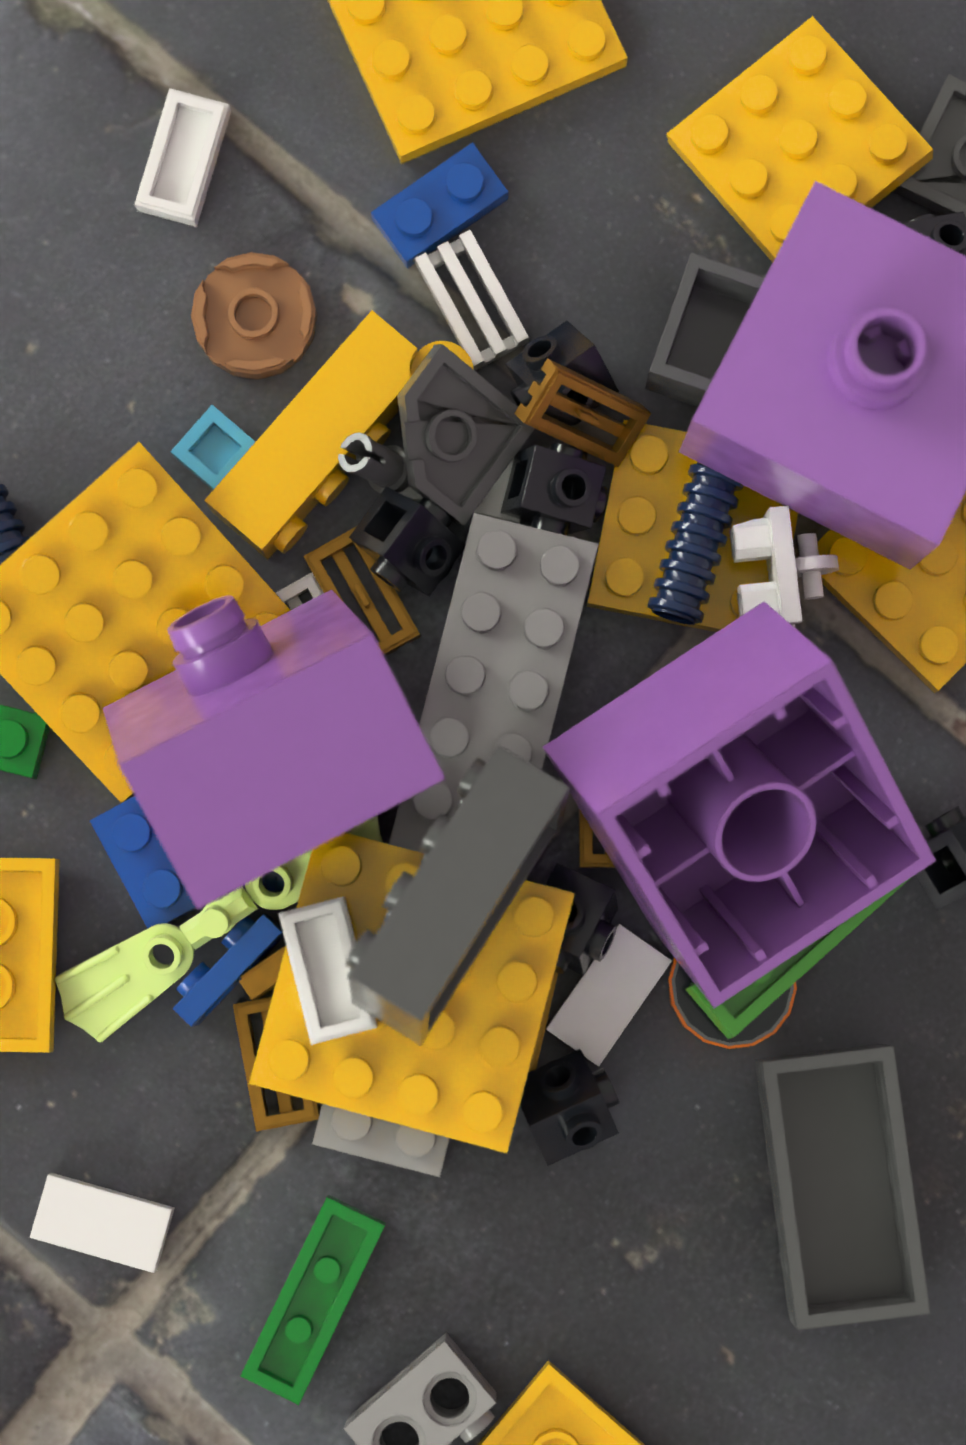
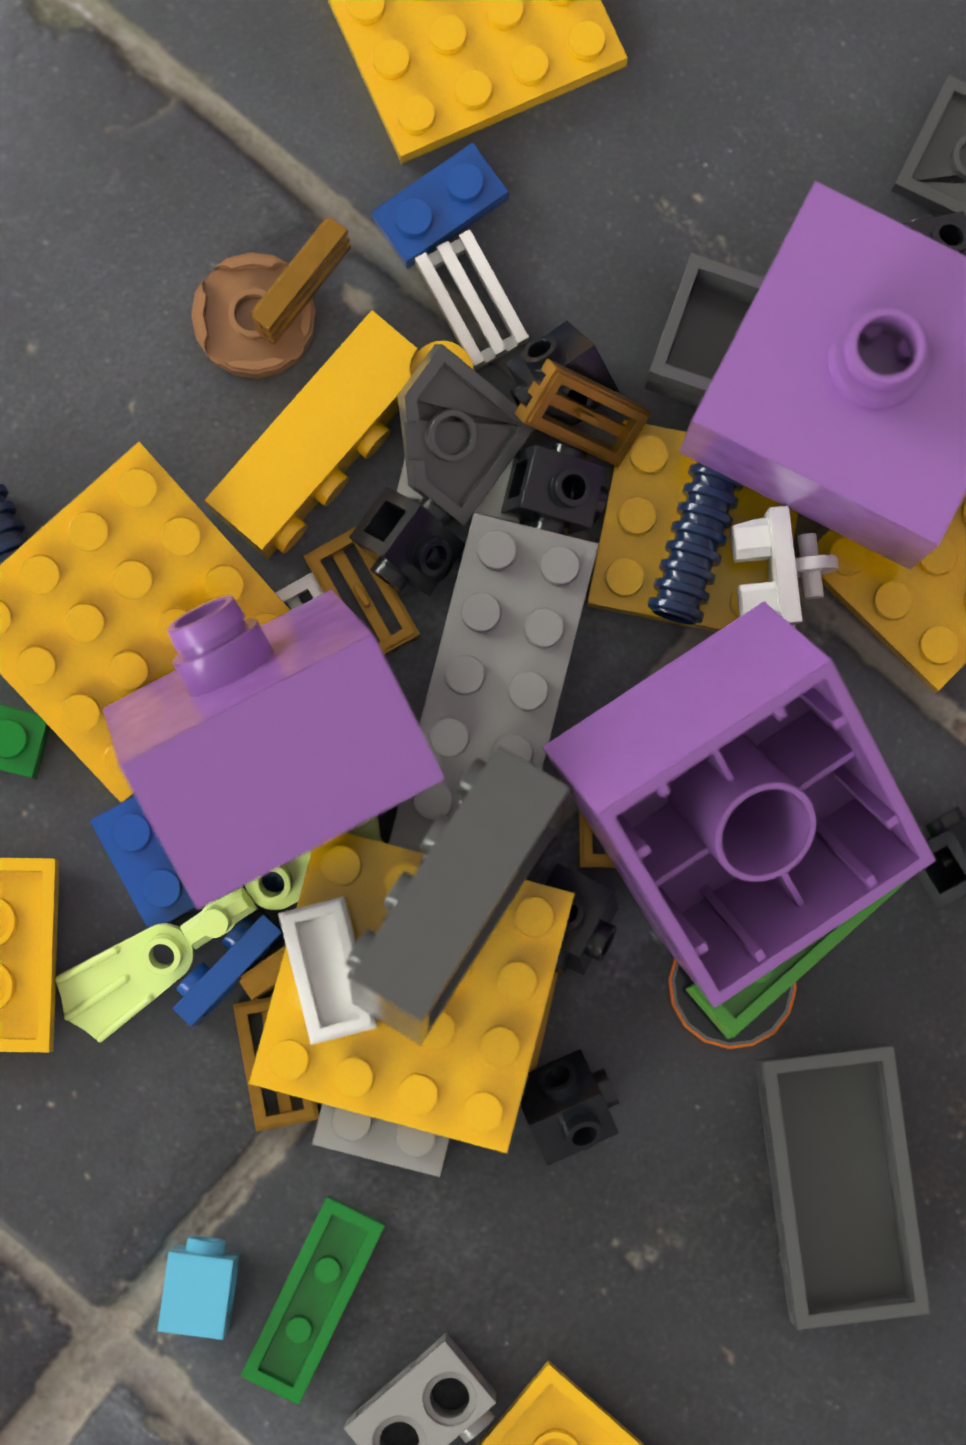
white tile [30,1173,175,1273] -> none
white tile [134,88,231,227] -> none
medium azure plate [170,405,255,490] -> none
dark grey pin [338,432,409,493] -> none
white tile [546,924,672,1067] -> none
yellow plate [666,16,933,262] -> none
none -> medium azure brick [157,1236,240,1340]
none -> pearl gold tile [251,217,351,345]

